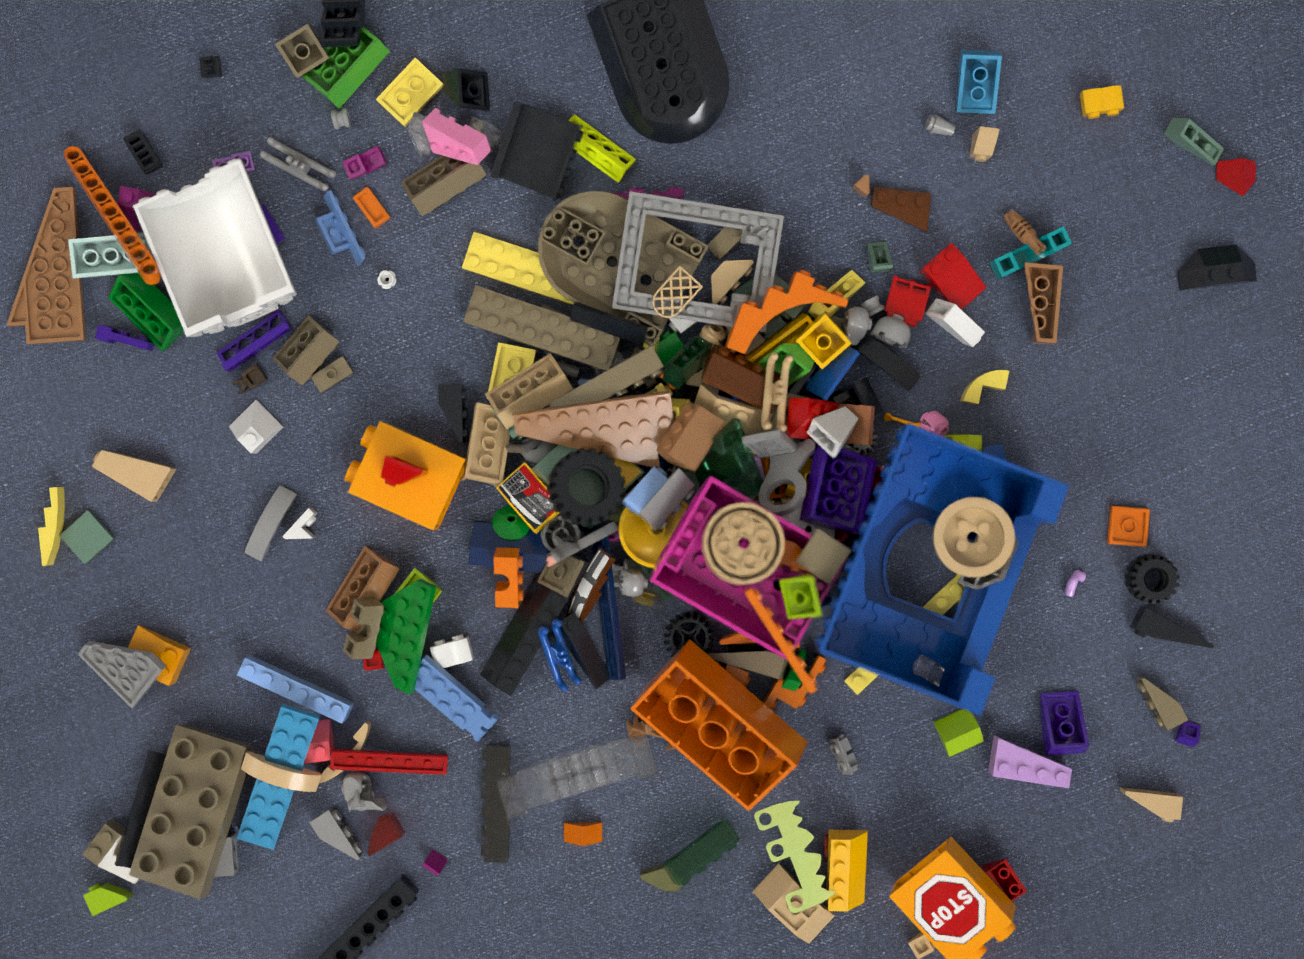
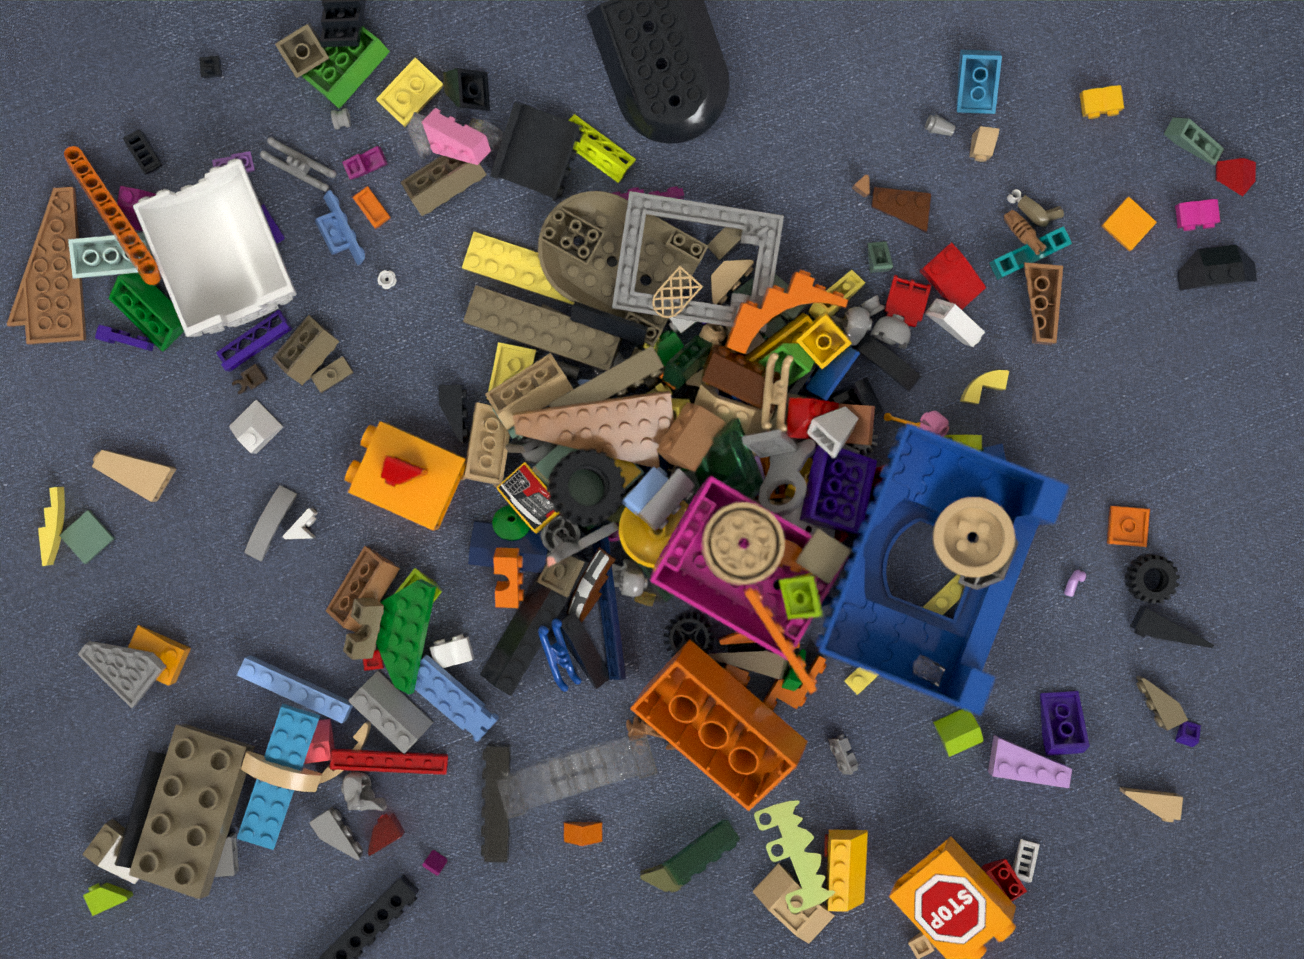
none -> light grey slope [349,670,434,754]
none -> dark tan arm [1007,189,1064,227]
none -> white slope [1012,839,1040,882]
none -> light orange tile [1101,197,1157,251]
none -> dark pink brick [1175,199,1220,231]

